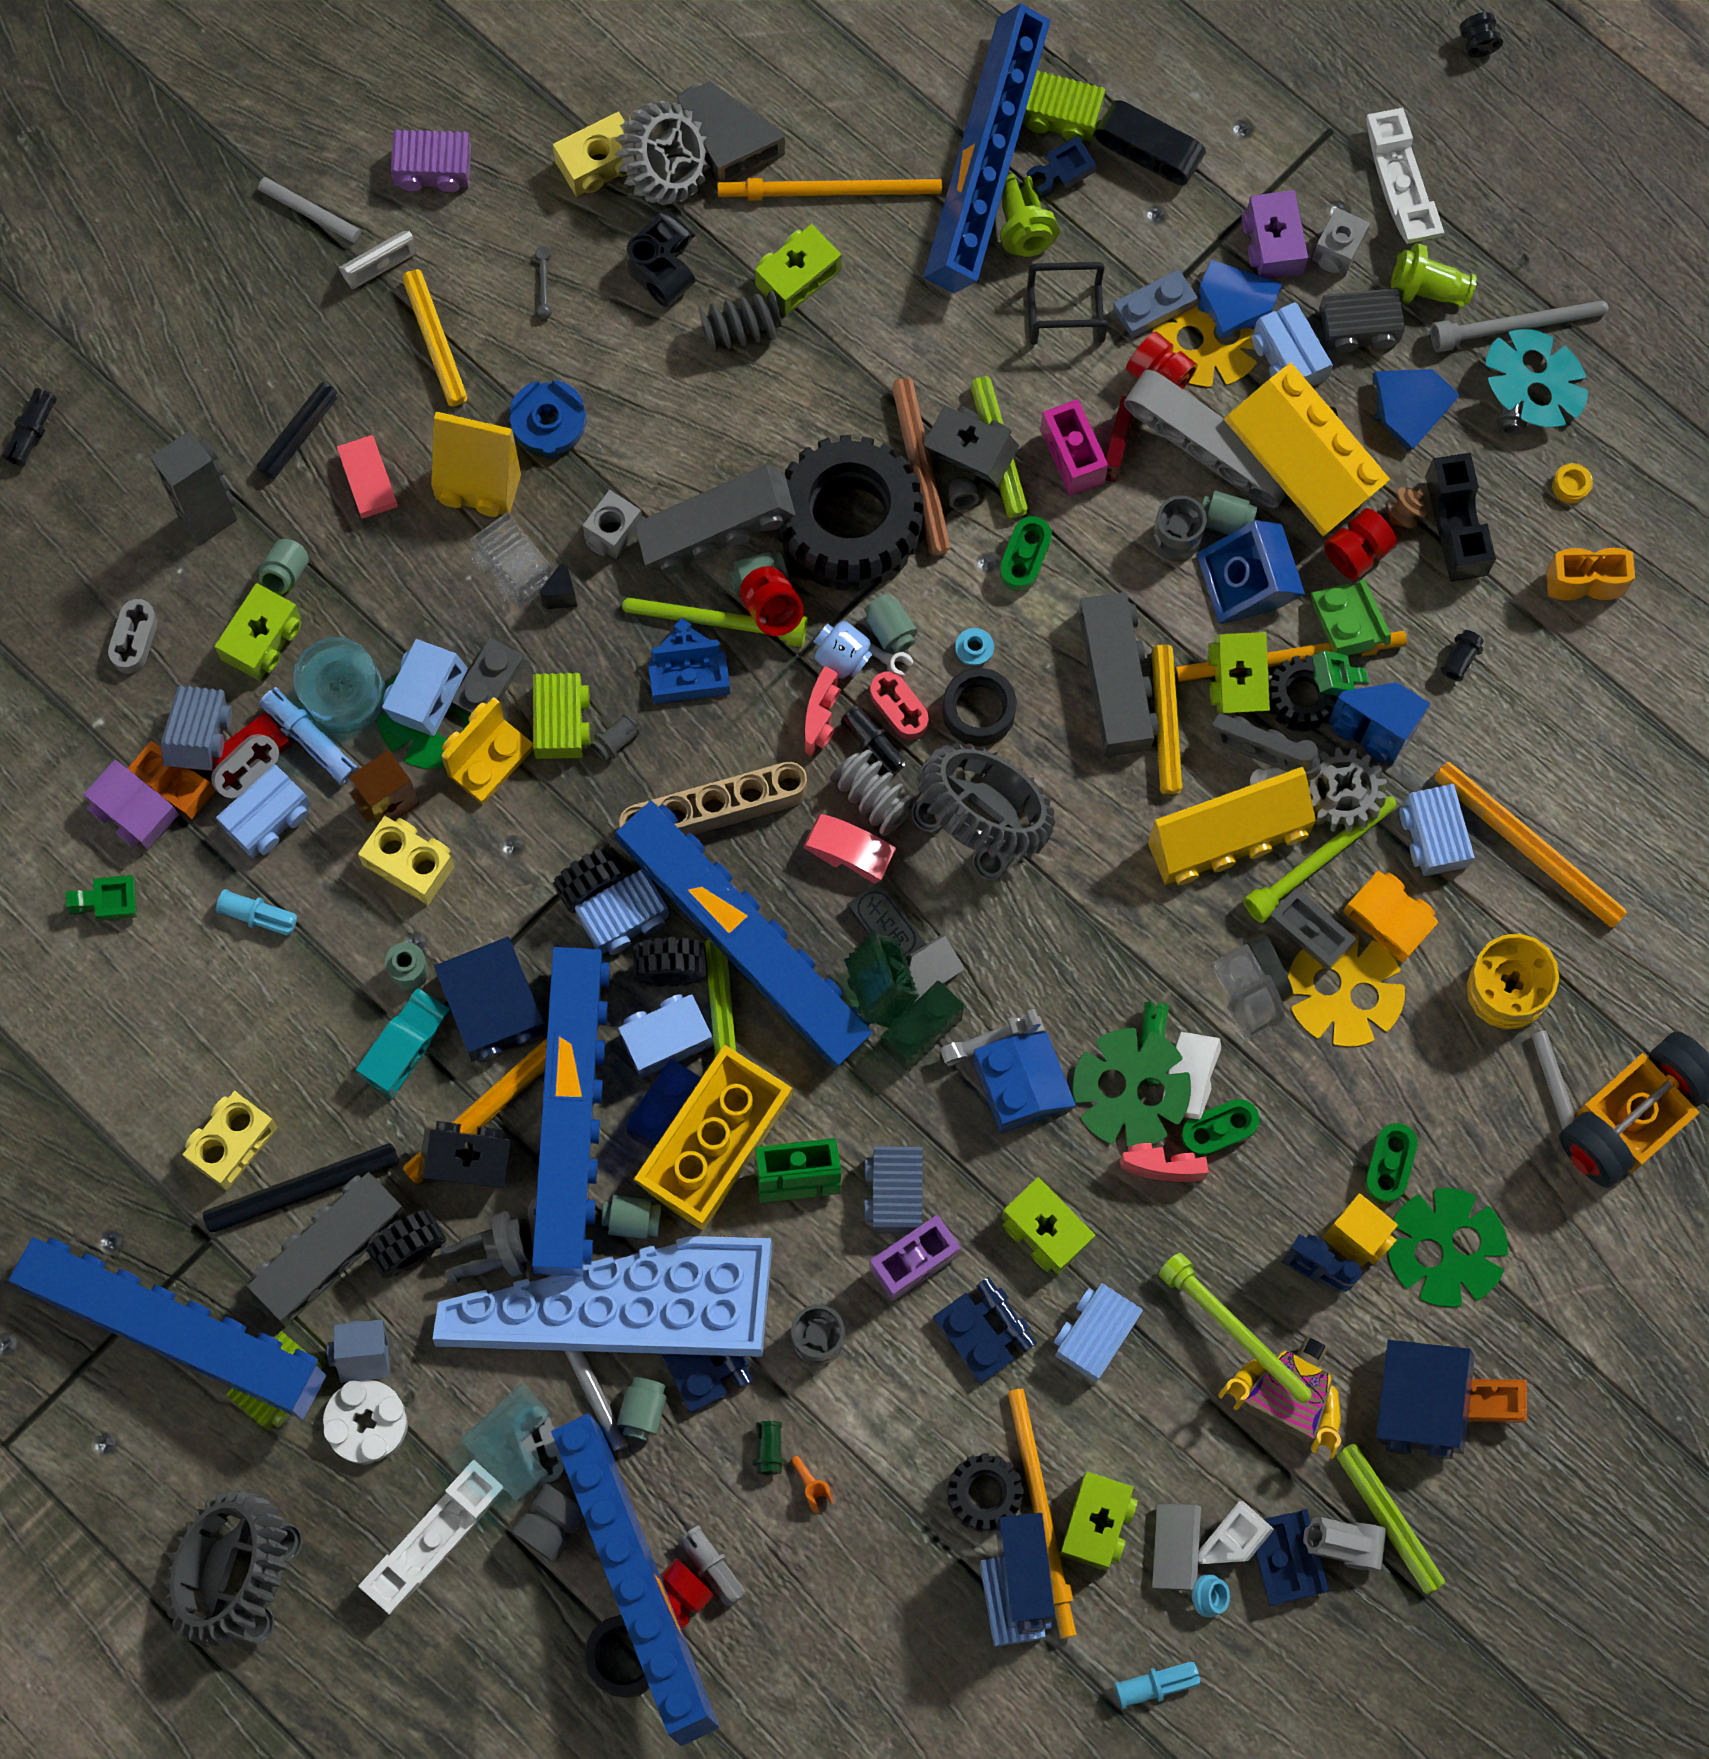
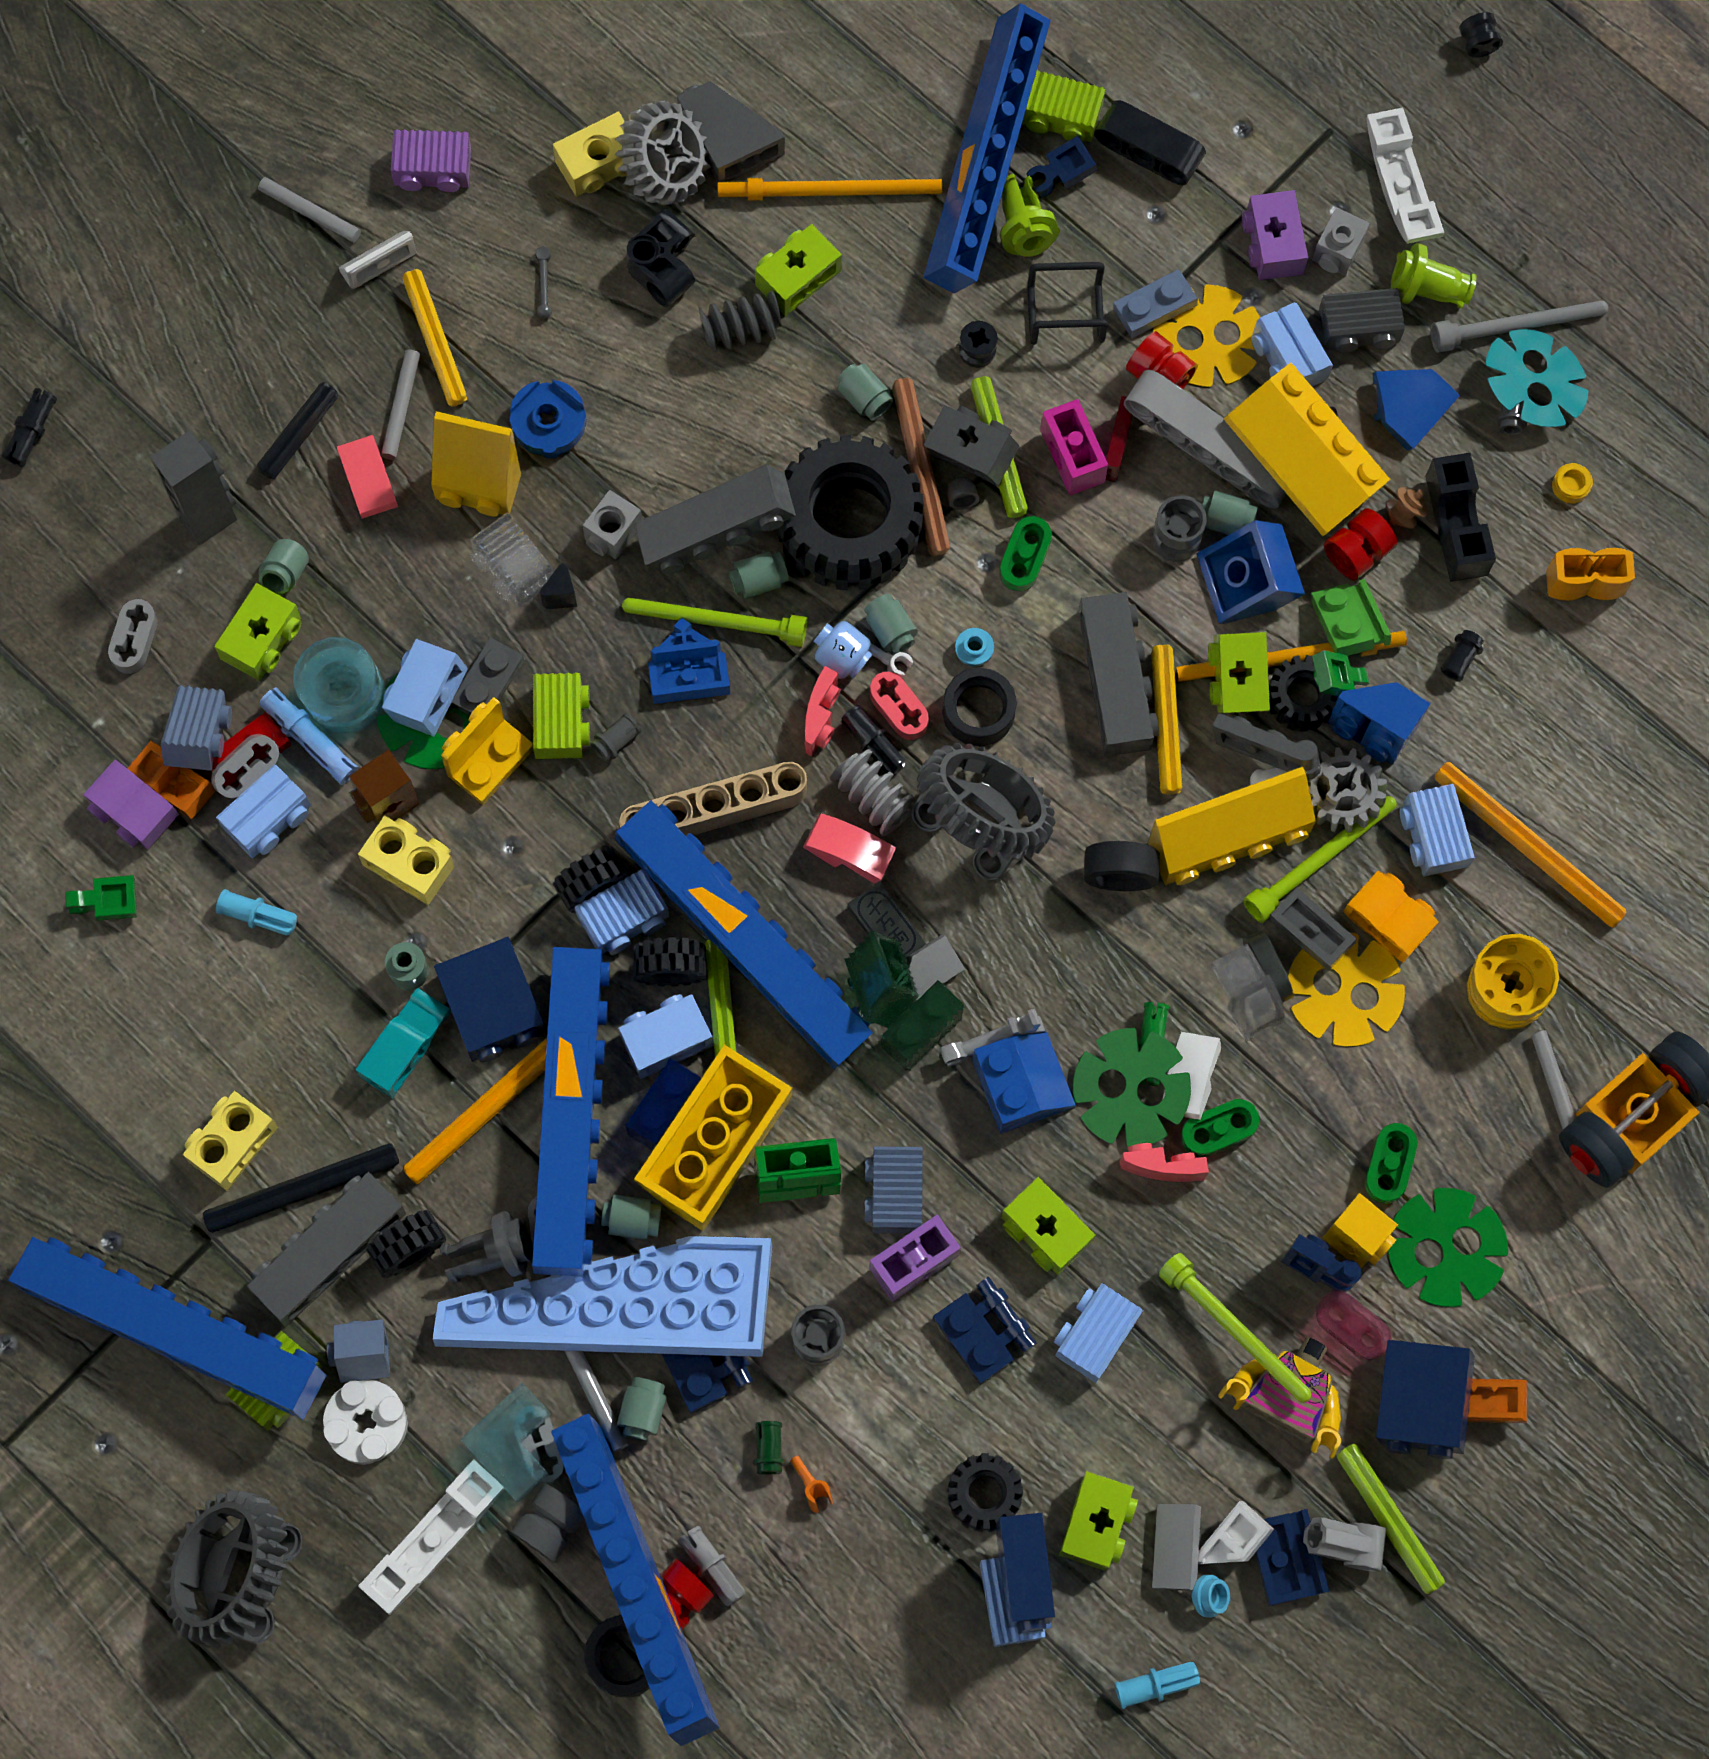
black brick [418,1121,511,1189] -> none
red wheel [740,566,804,636] -> none
light orange bar [1008,1388,1077,1639] -> none
blue slope [1197,260,1282,338] -> none
none -> light grey bar [381,350,420,460]
none -> sand green brick [837,364,893,421]
none -> black wheel [959,320,998,368]
none -> black tyre [1083,841,1160,892]
none -> clear pink plate [1316,1291,1392,1360]

